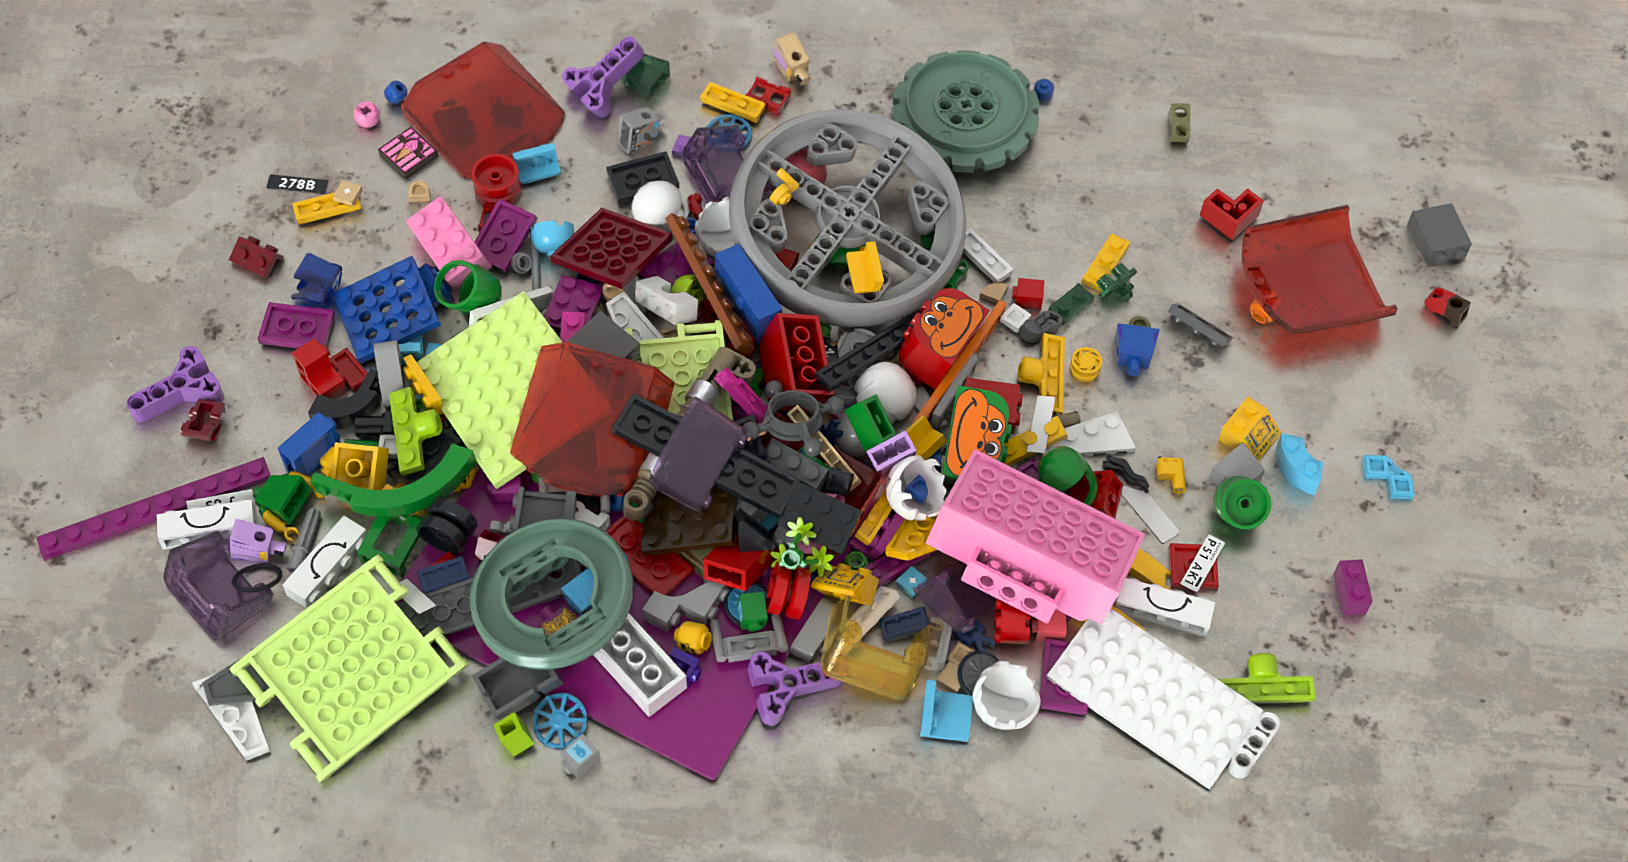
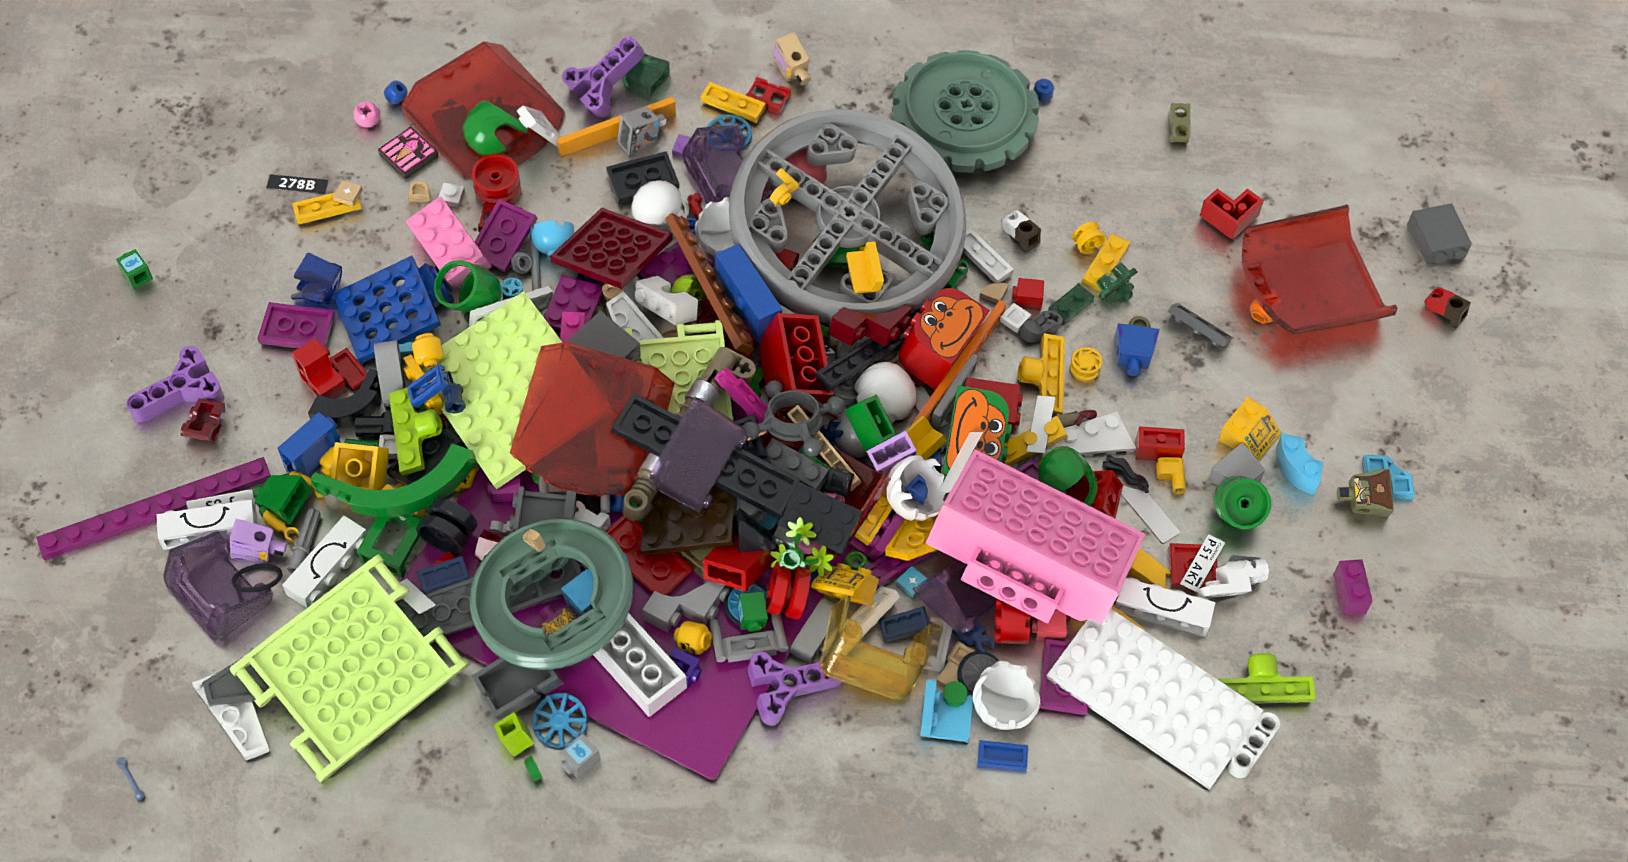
dark red bracket [229,235,284,278] -> none
medium azure bracket [512,143,561,185] -> none
none -> green brick [116,249,153,289]
none -> sand blue hinge [116,757,145,800]
none -> blue tile [407,364,449,408]
none -> yellow head [412,333,444,369]
none -> white plate [439,183,465,208]
none -> dark blue connector [442,371,466,414]
none -> green piece [462,100,529,156]
none -> medium azure wheel [501,278,523,300]
none -> white wing [517,106,561,147]
none -> tan tile [523,529,546,552]
none -> green tile [524,756,543,781]
none -> light orange tile [557,97,676,157]
none -> dark red arch [829,304,912,347]
none -> white sticker [938,432,983,493]
none -> green tile [943,681,968,707]
none -> blue tile [977,740,1028,771]
none -> dark brown leg [1001,210,1041,252]
none -> yellow wheel [1072,221,1106,254]
none -> dark red piece [1075,410,1097,426]
none -> red panel [1135,426,1185,461]
none -> white plate [1197,555,1269,598]
none -> torso [1337,469,1394,517]

